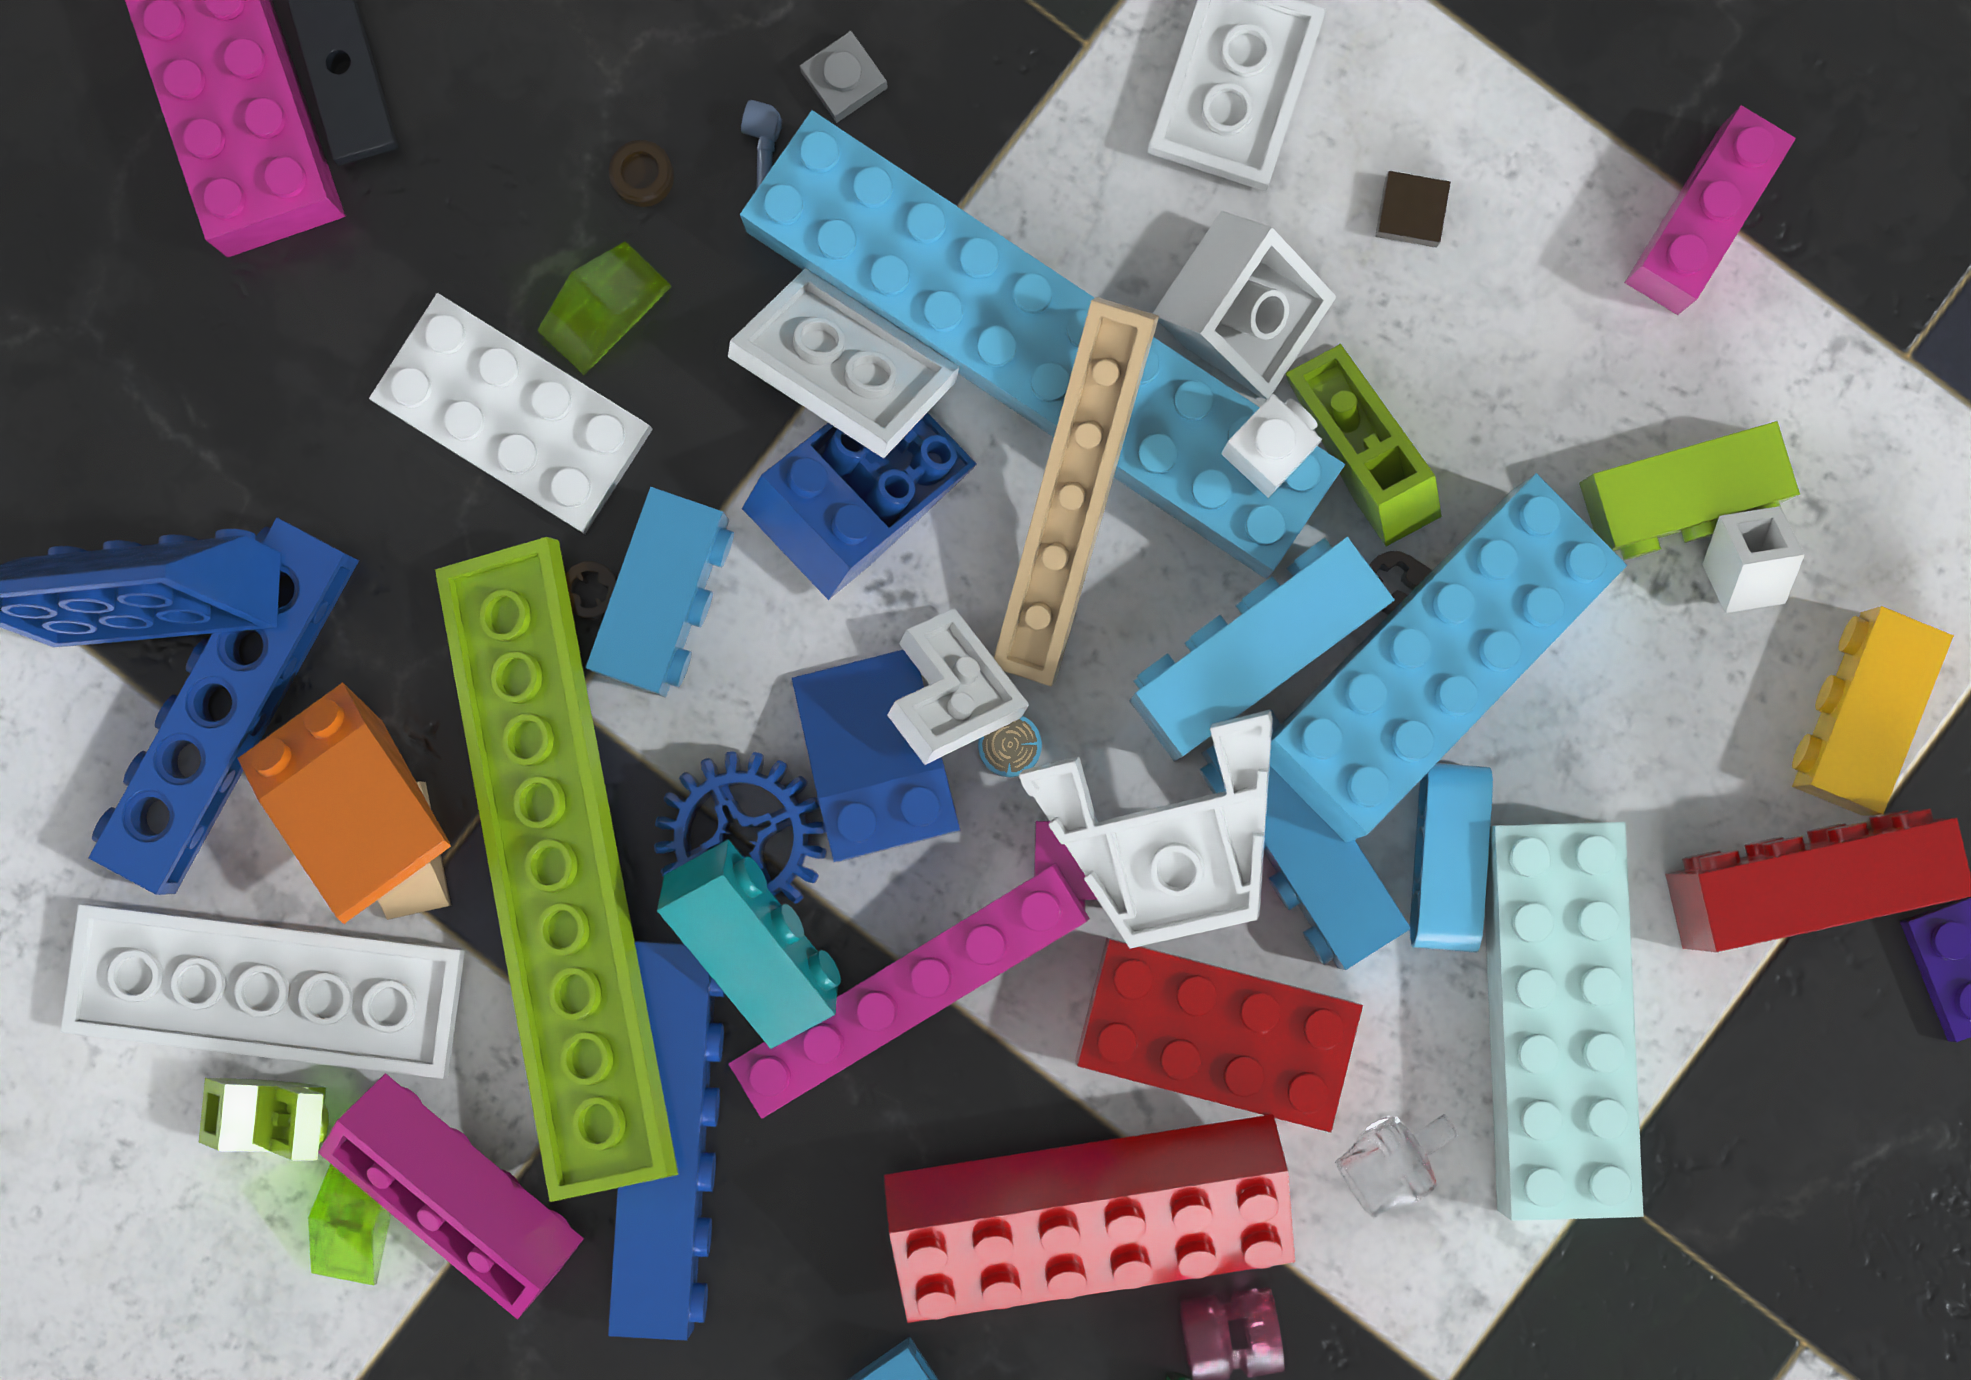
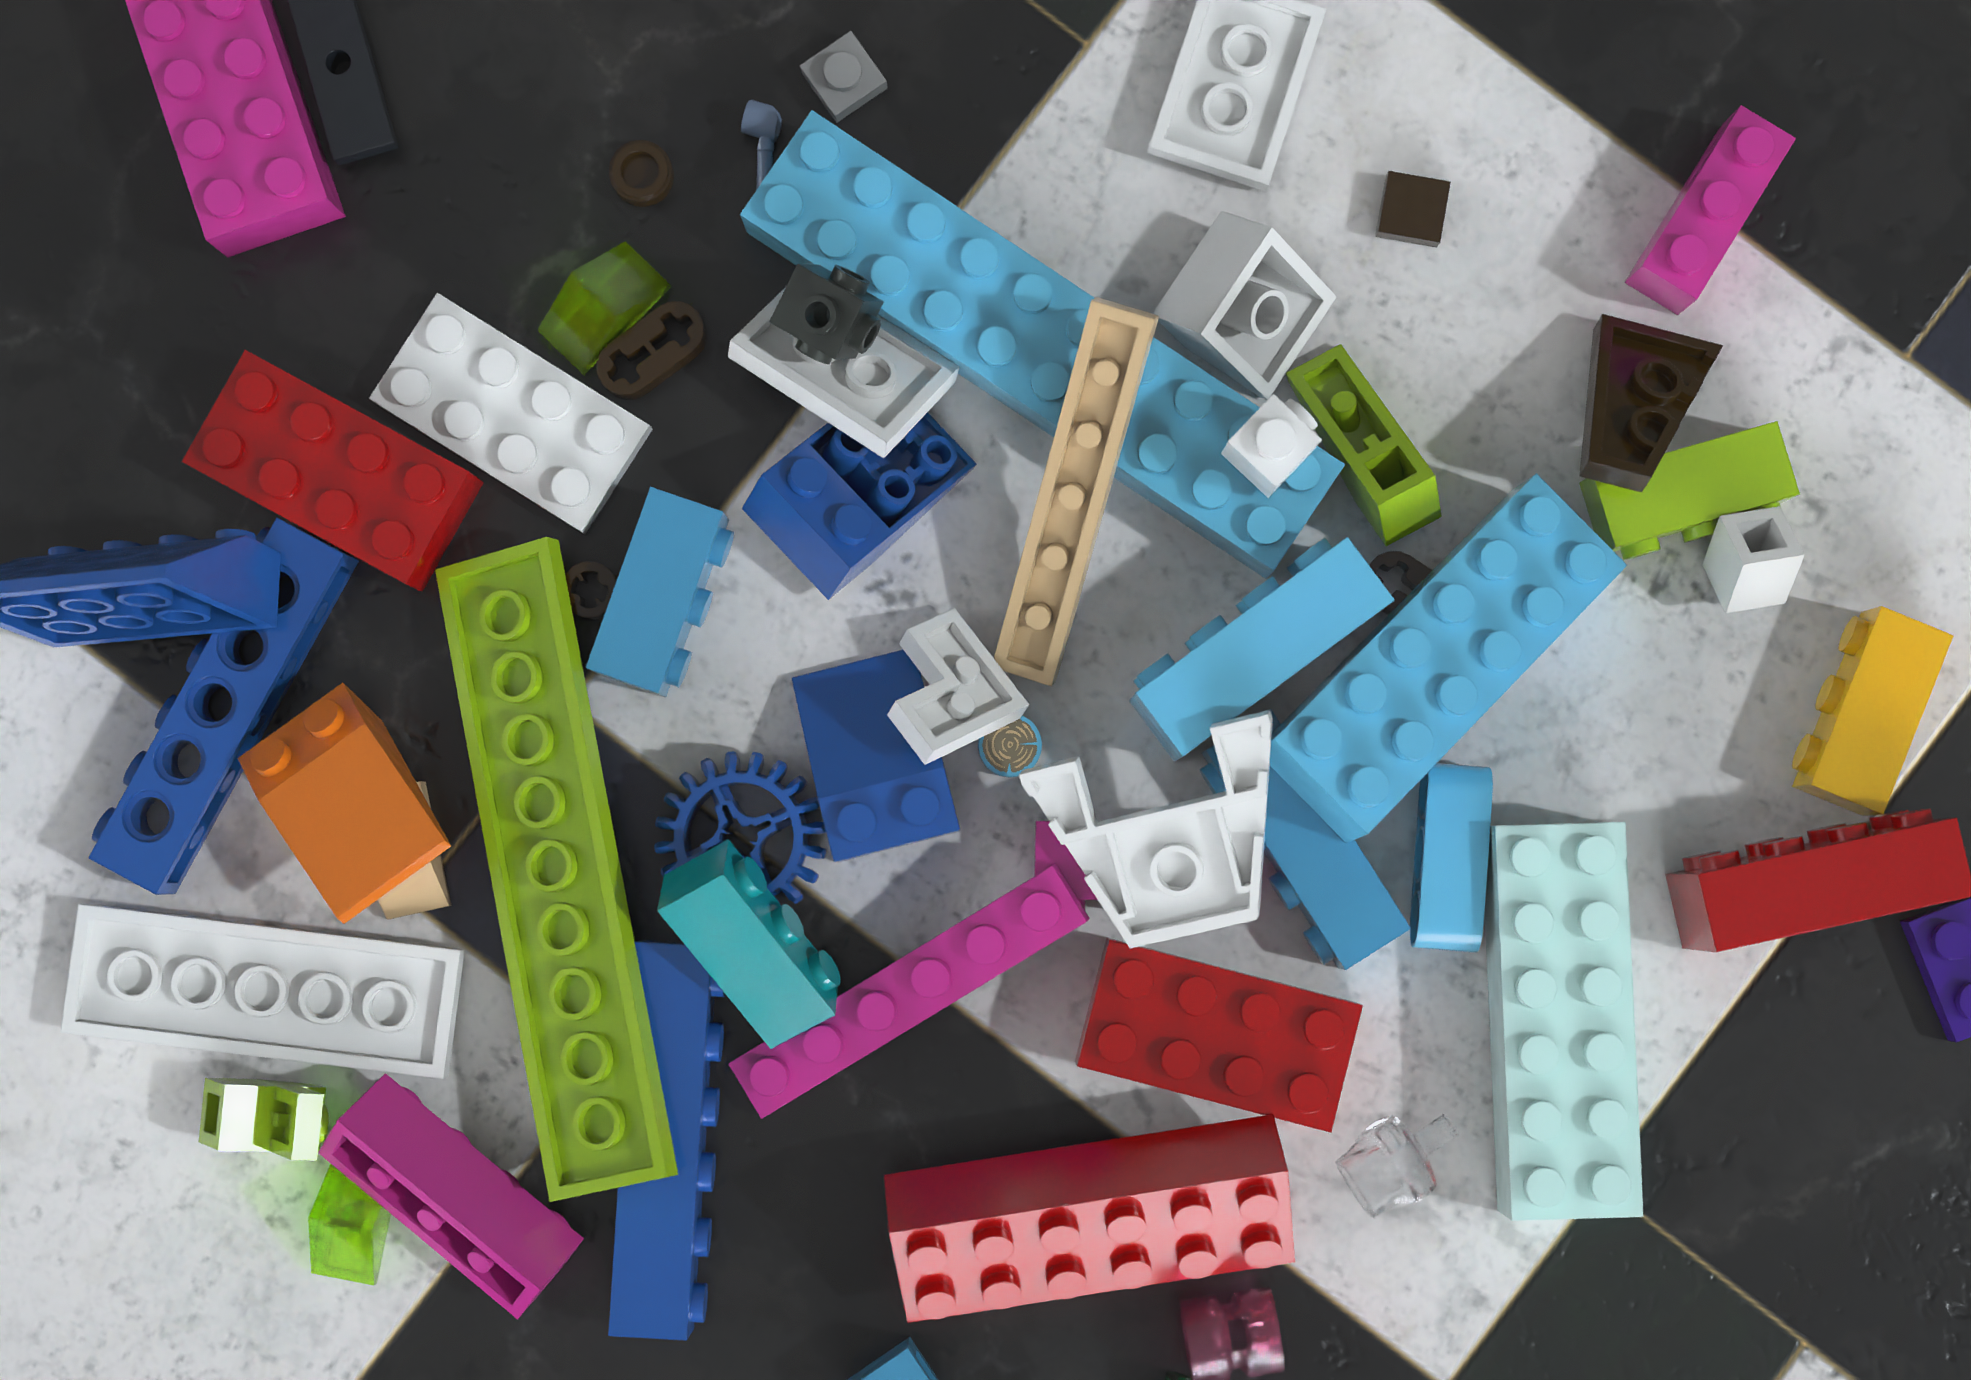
none -> red brick [182,350,484,592]
none -> dark brown beam [597,301,707,400]
none -> pearl dark grey brick [769,264,884,364]
none -> dark brown wing [1579,314,1723,492]

